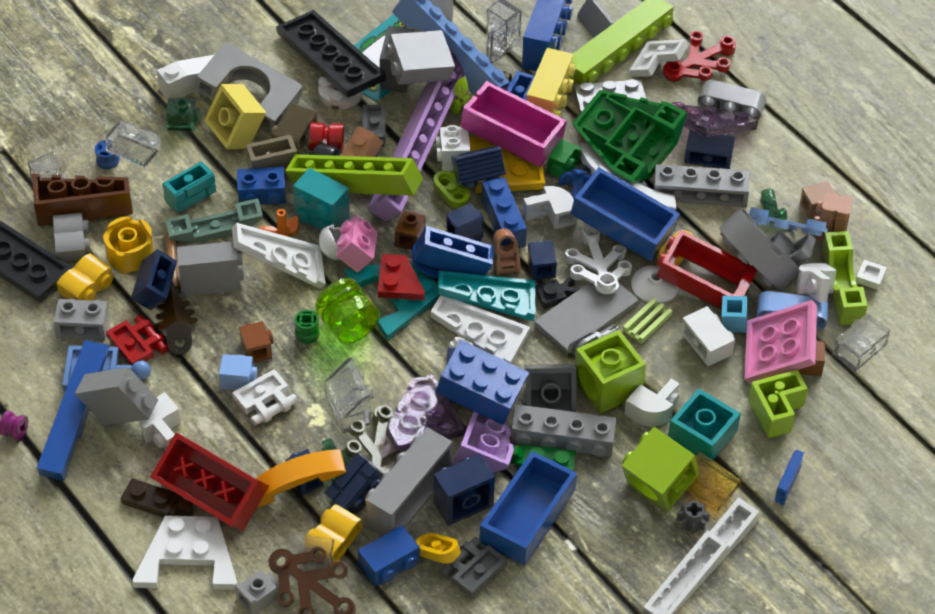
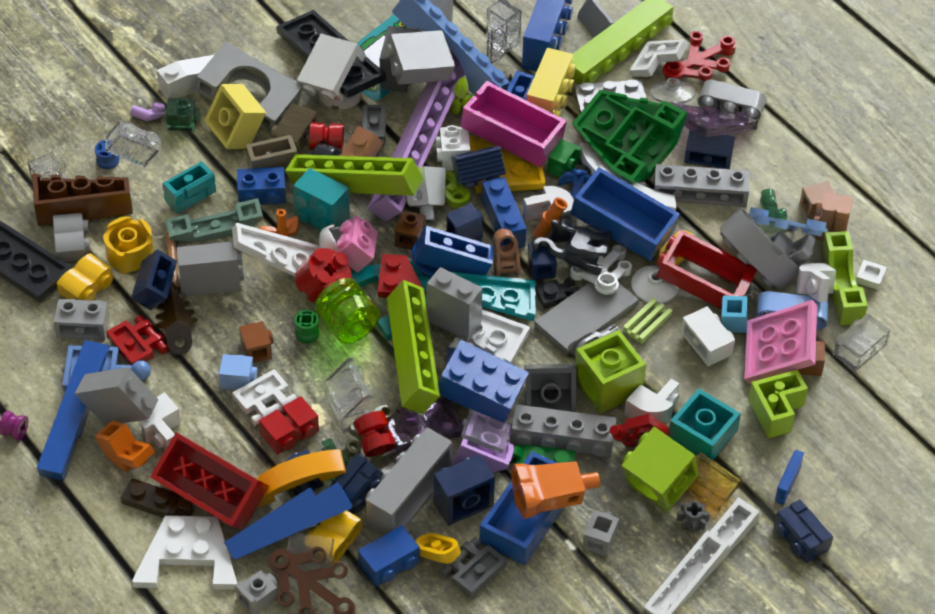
none -> orange brick [94,420,155,472]
none -> lavender arm [130,102,165,122]
none -> blue wedge [224,482,352,559]
none -> red piece [259,396,319,455]
none -> red brick [295,248,352,305]
none -> white panel [297,34,366,101]
none -> red wheel [353,411,396,457]
none -> lime brick [387,280,440,415]
none -> white torso [407,166,446,220]
none -> light grey brick [427,267,483,341]
none -> clear piece [460,409,511,453]
none -> orange piece [511,461,600,519]
none -> black animal [531,219,612,276]
none -> orange pin [532,197,568,239]
none -> light grey brick [583,510,619,557]
none -> red plate [610,414,670,447]
none -> clear dish [650,78,695,105]
none -> dark blue brick [774,499,833,563]

